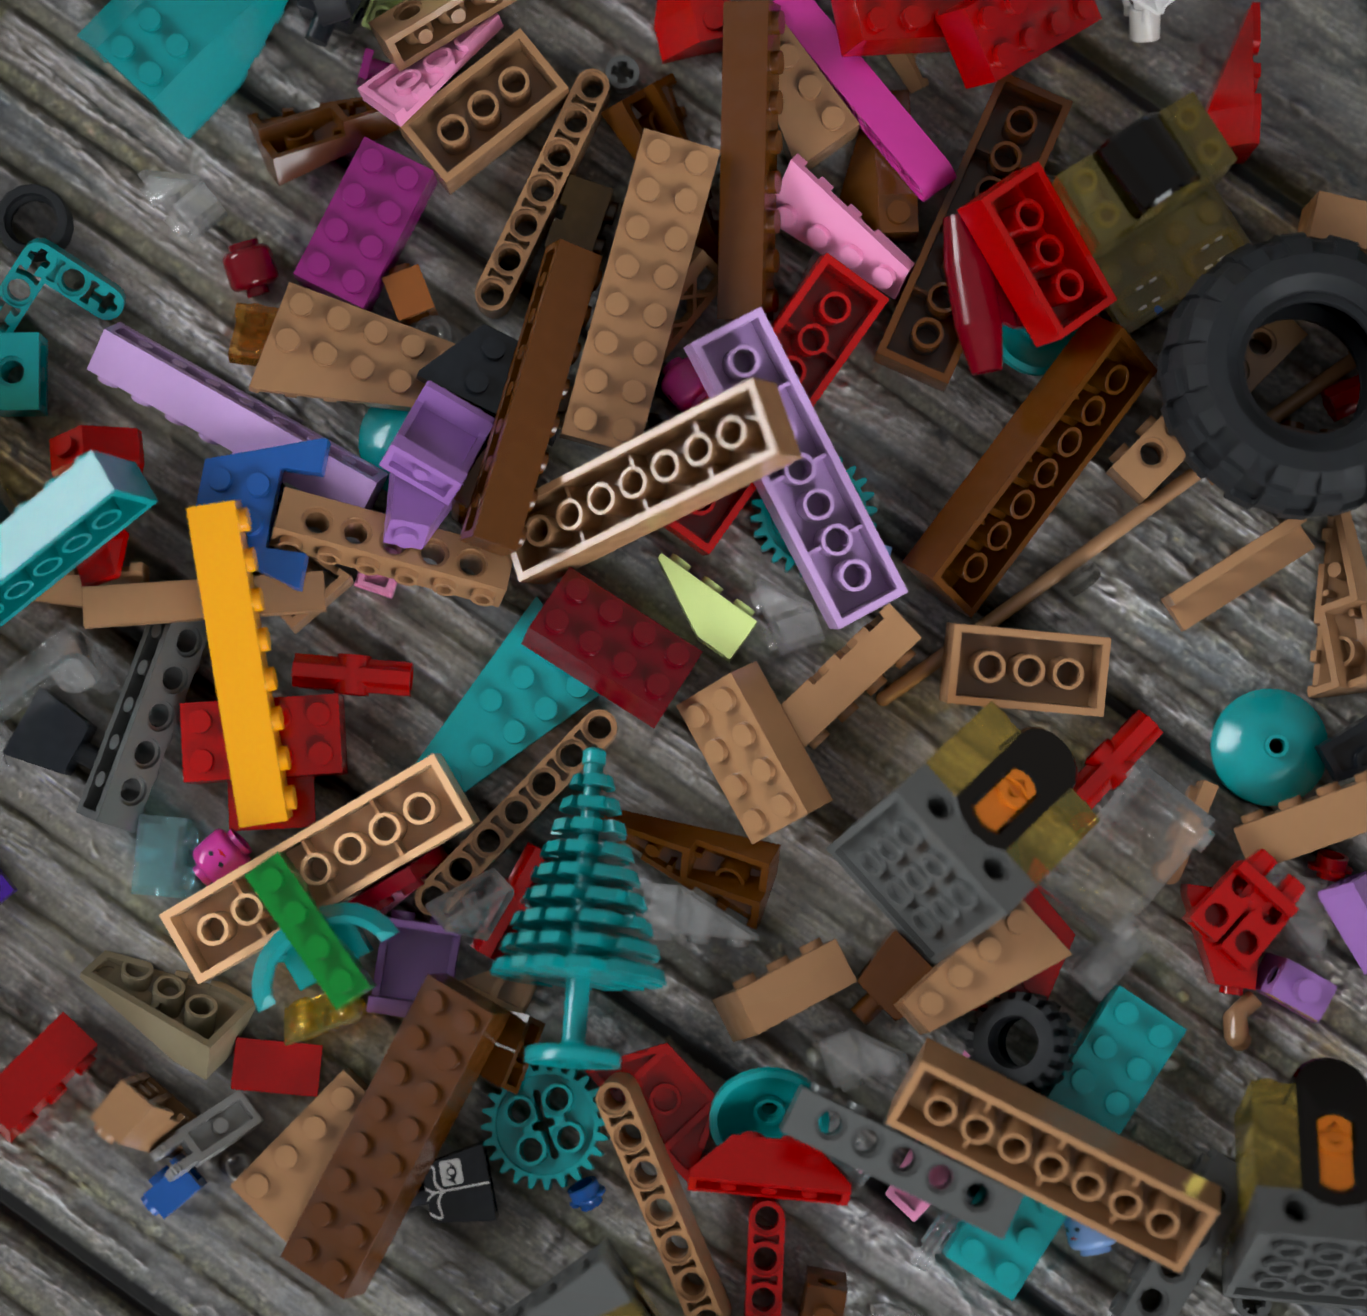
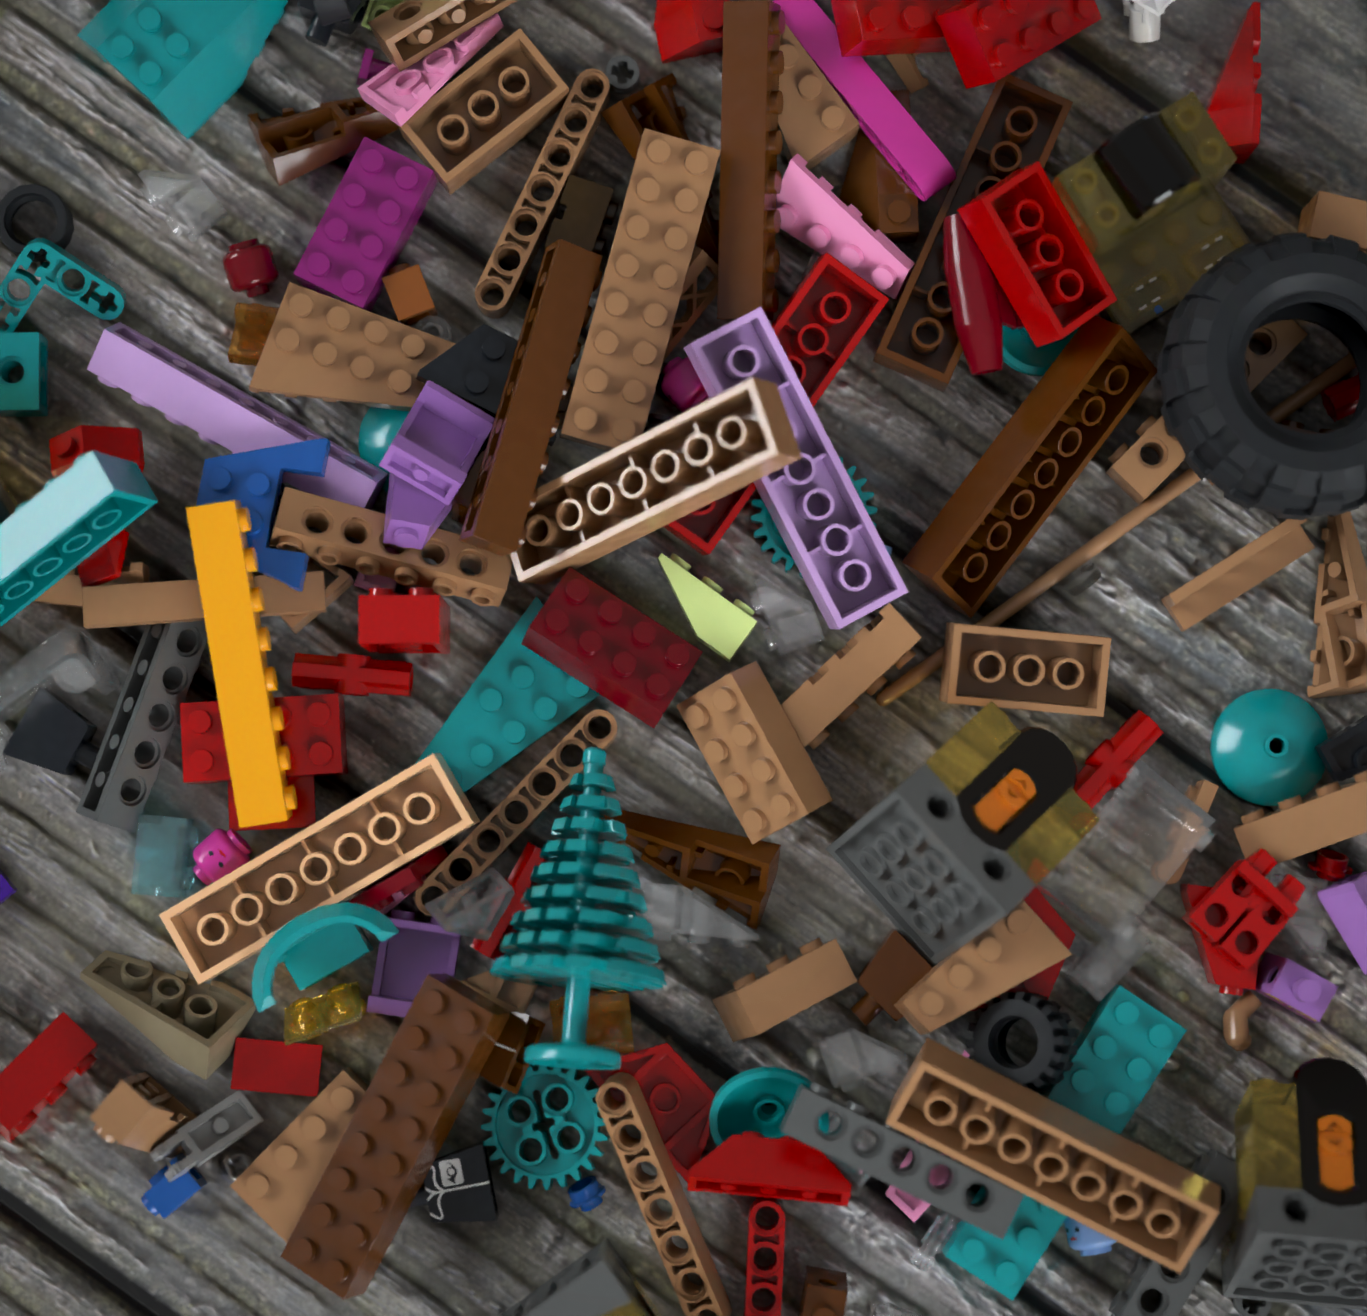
green arch [244,852,377,1010] -> none
none -> red brick [358,588,450,654]
none -> clear orange bracket [549,990,635,1054]

